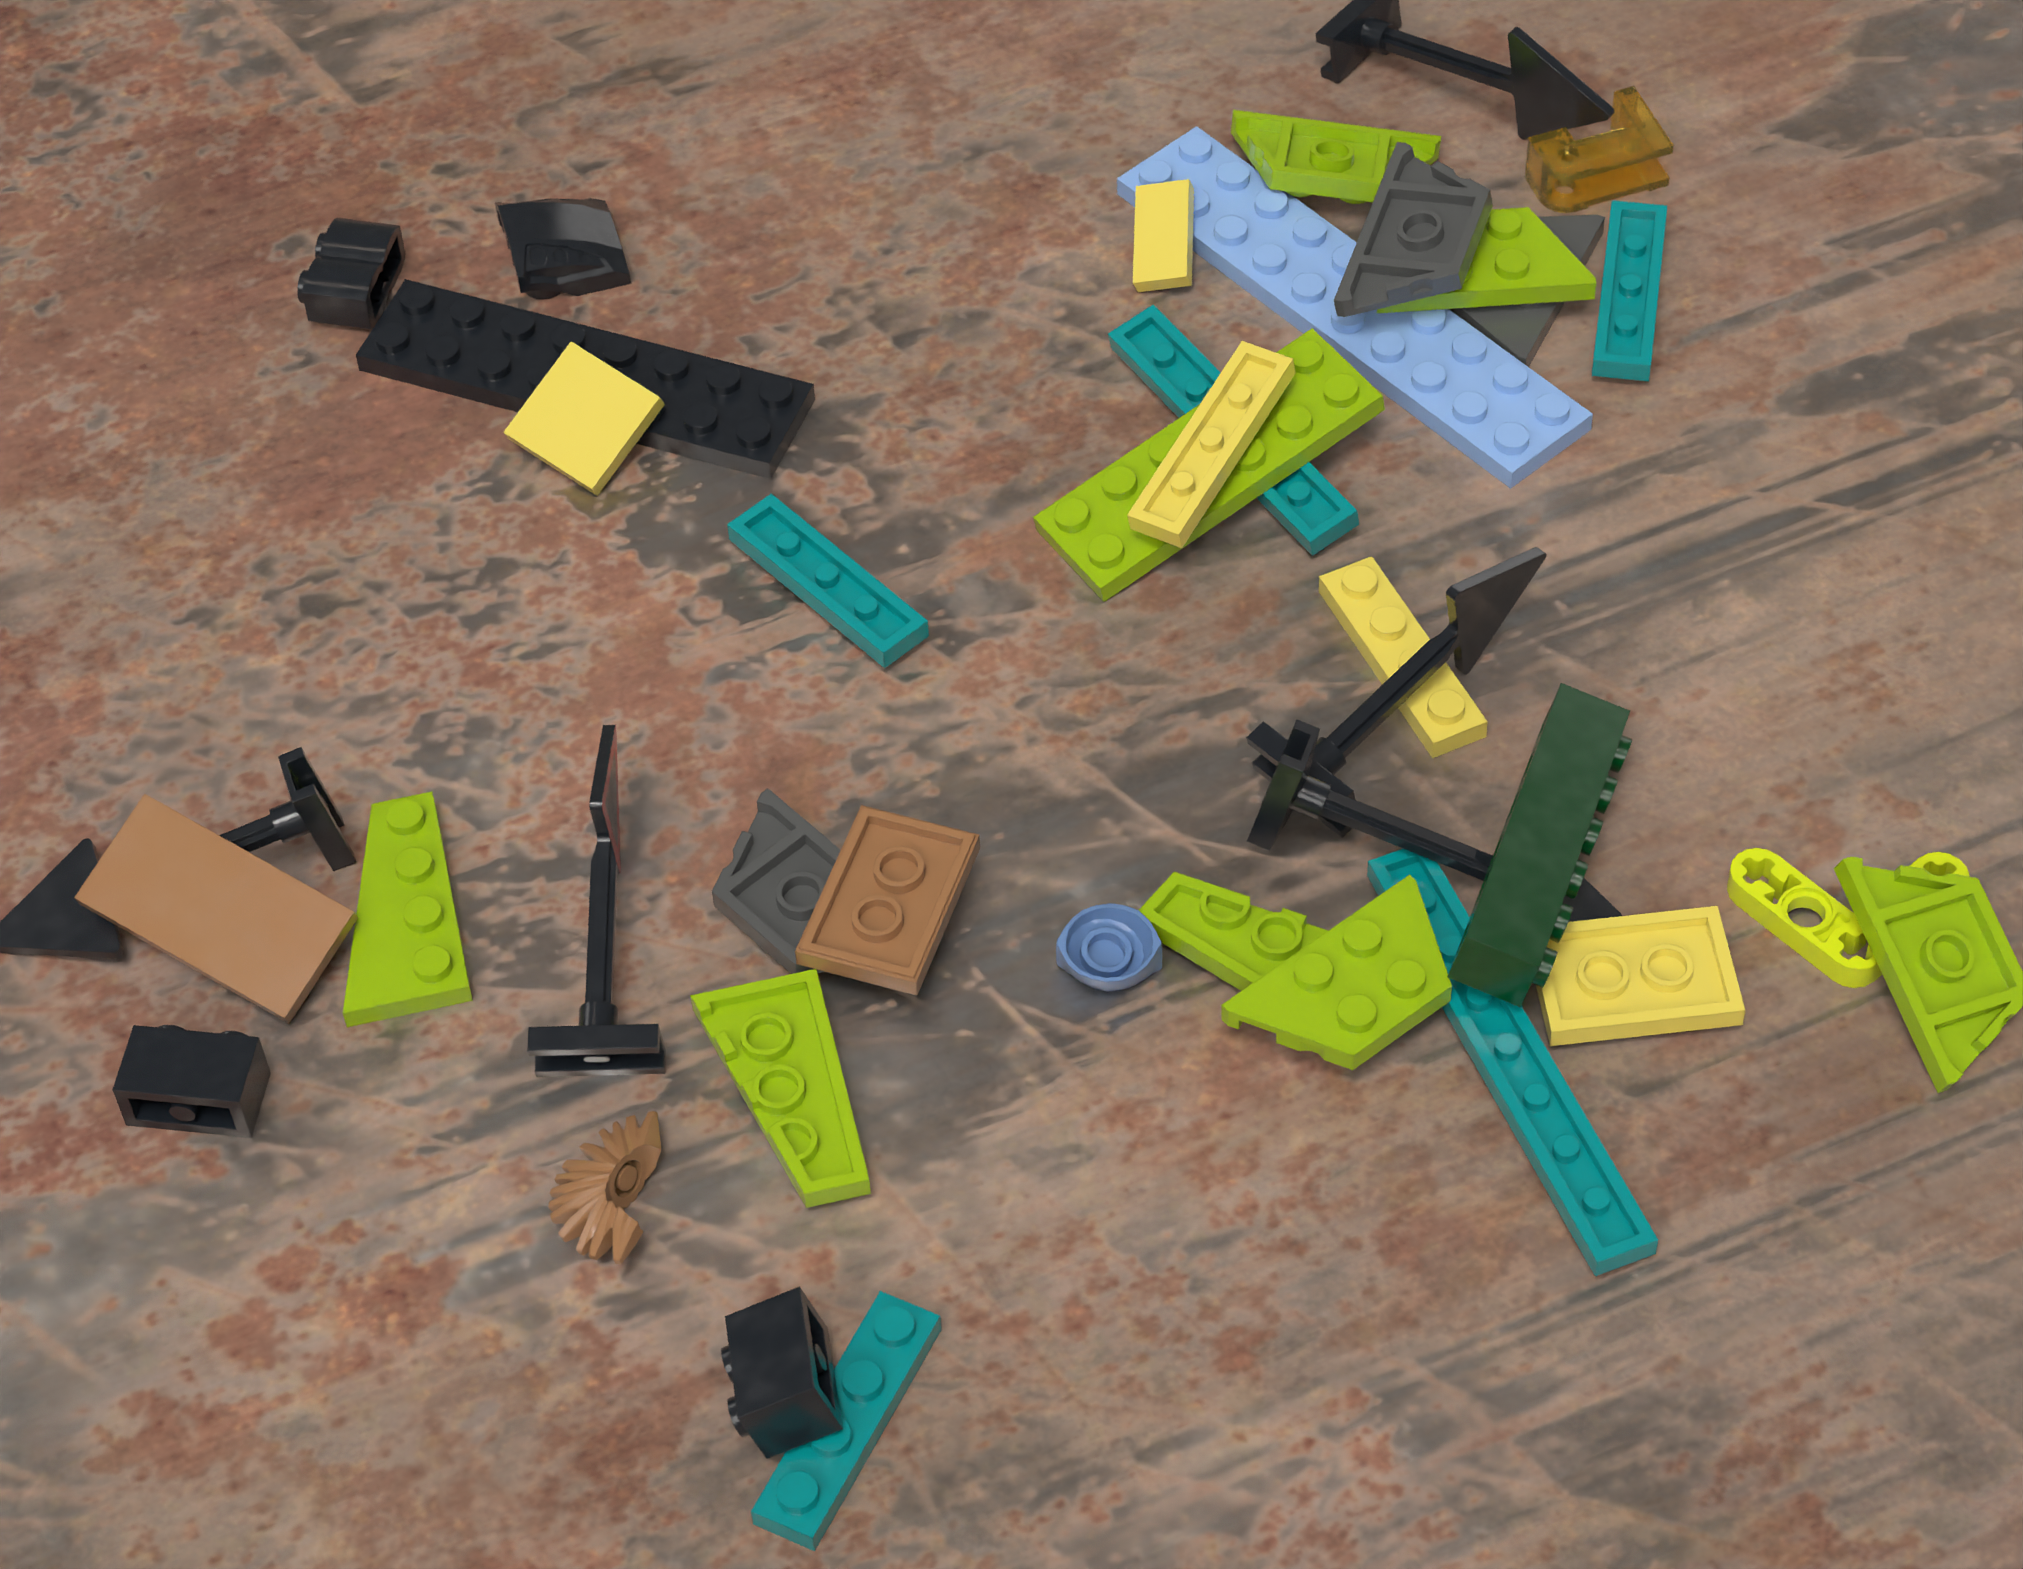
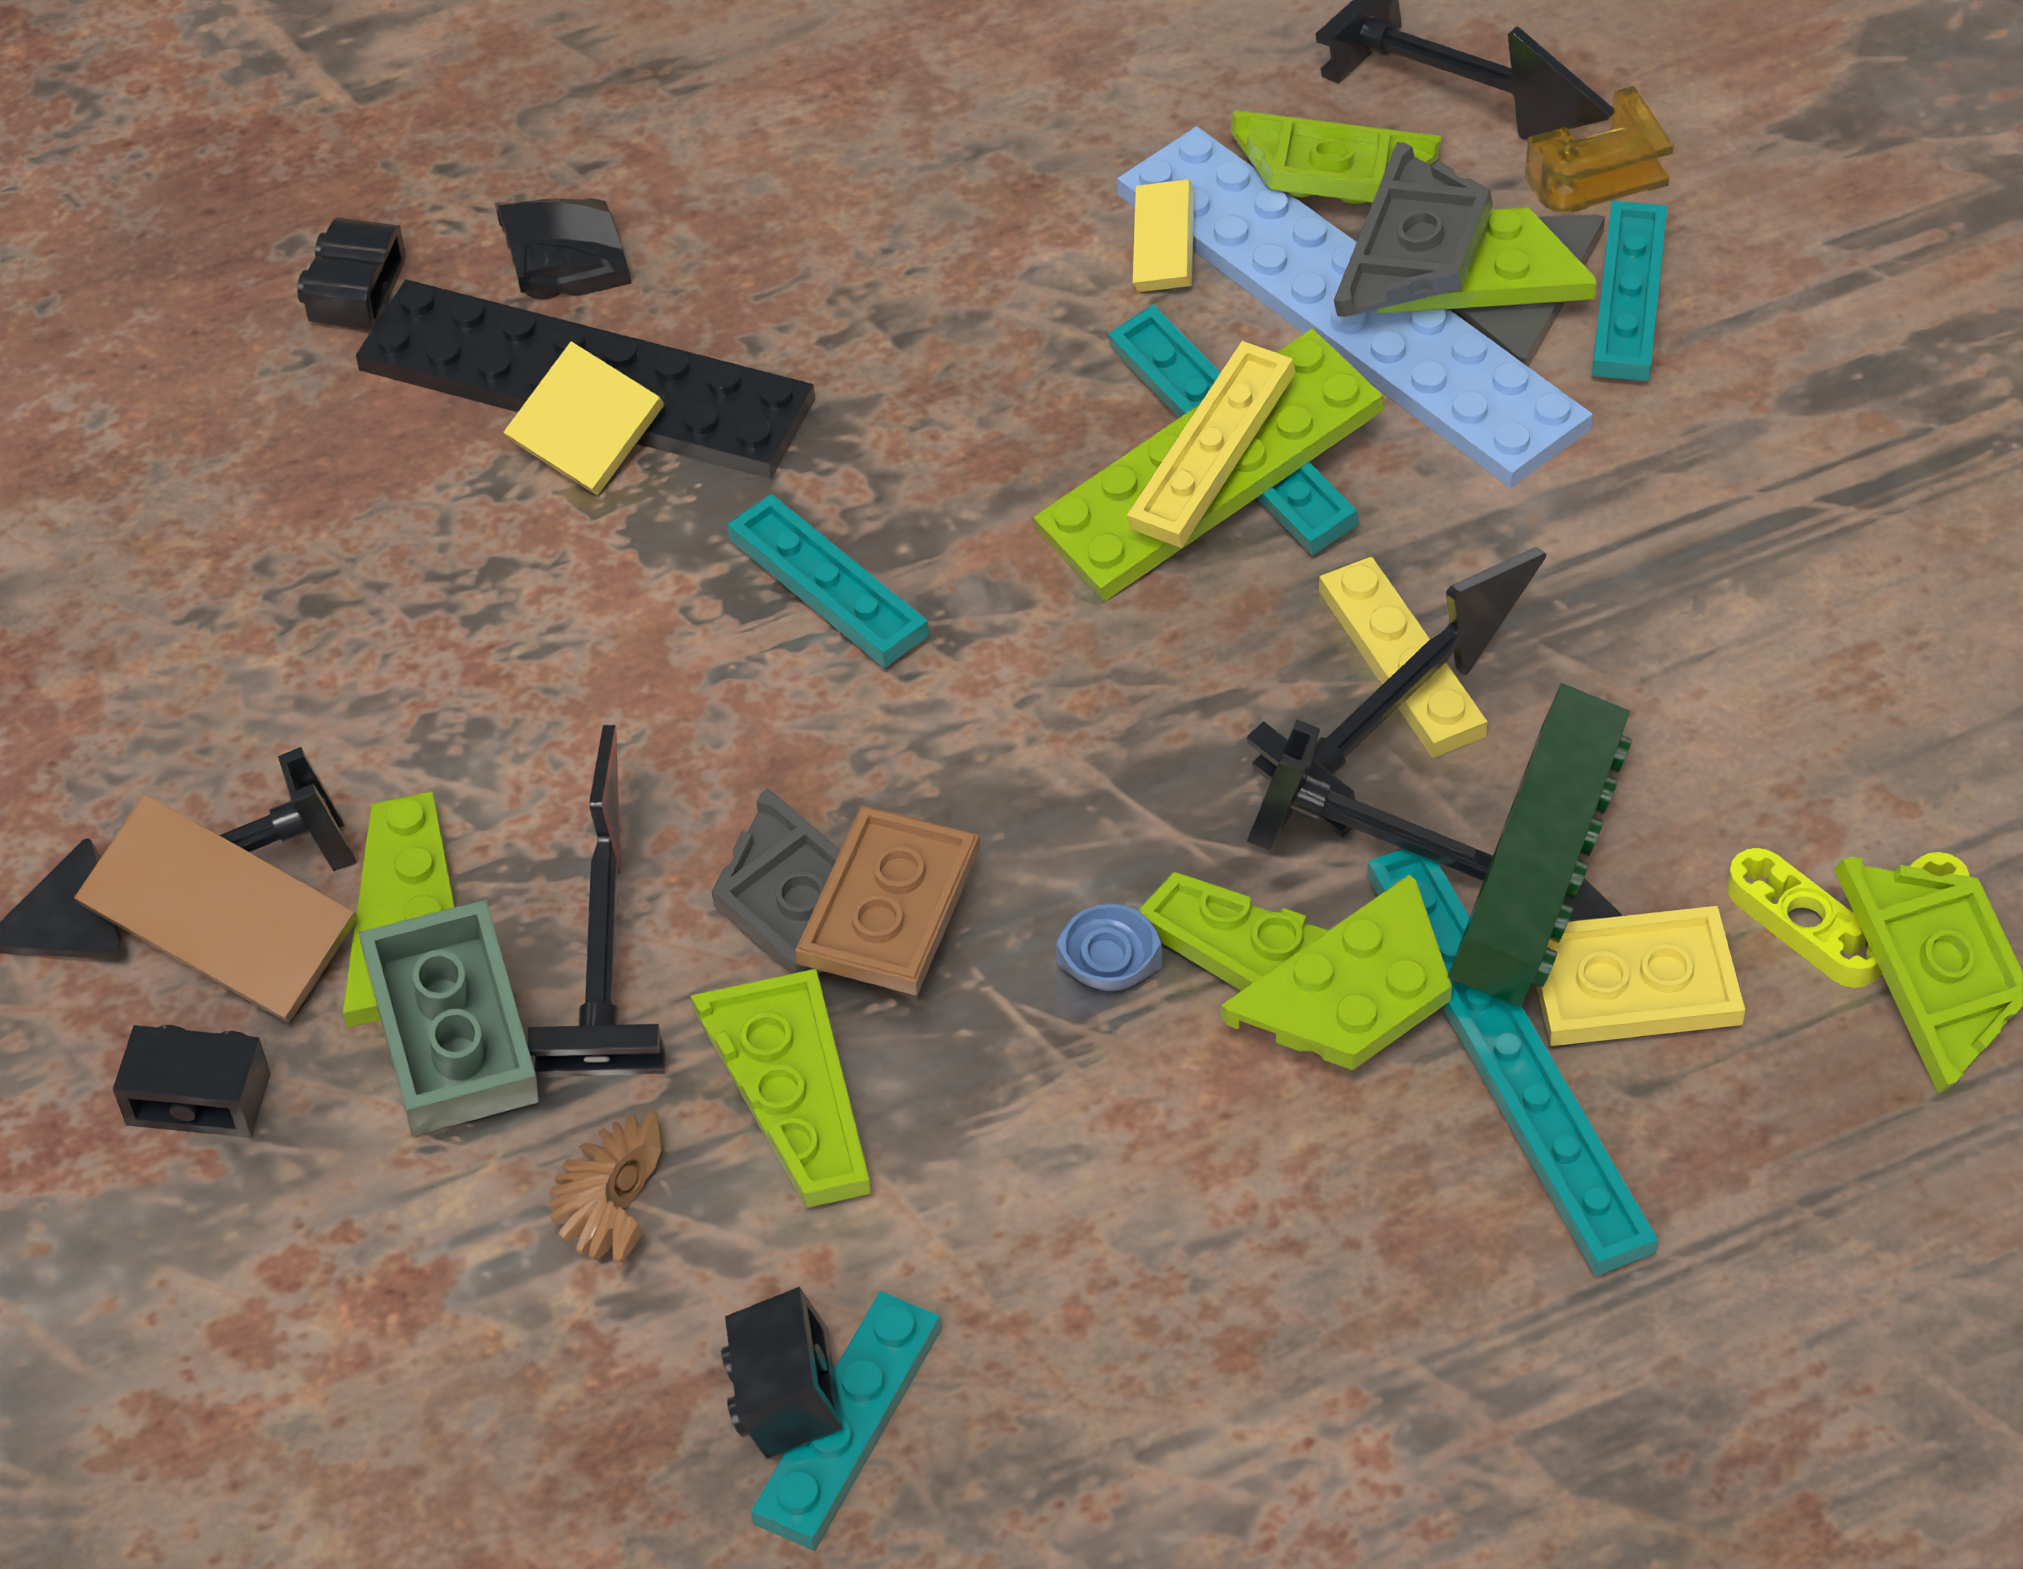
none -> sand green brick [359,900,539,1136]

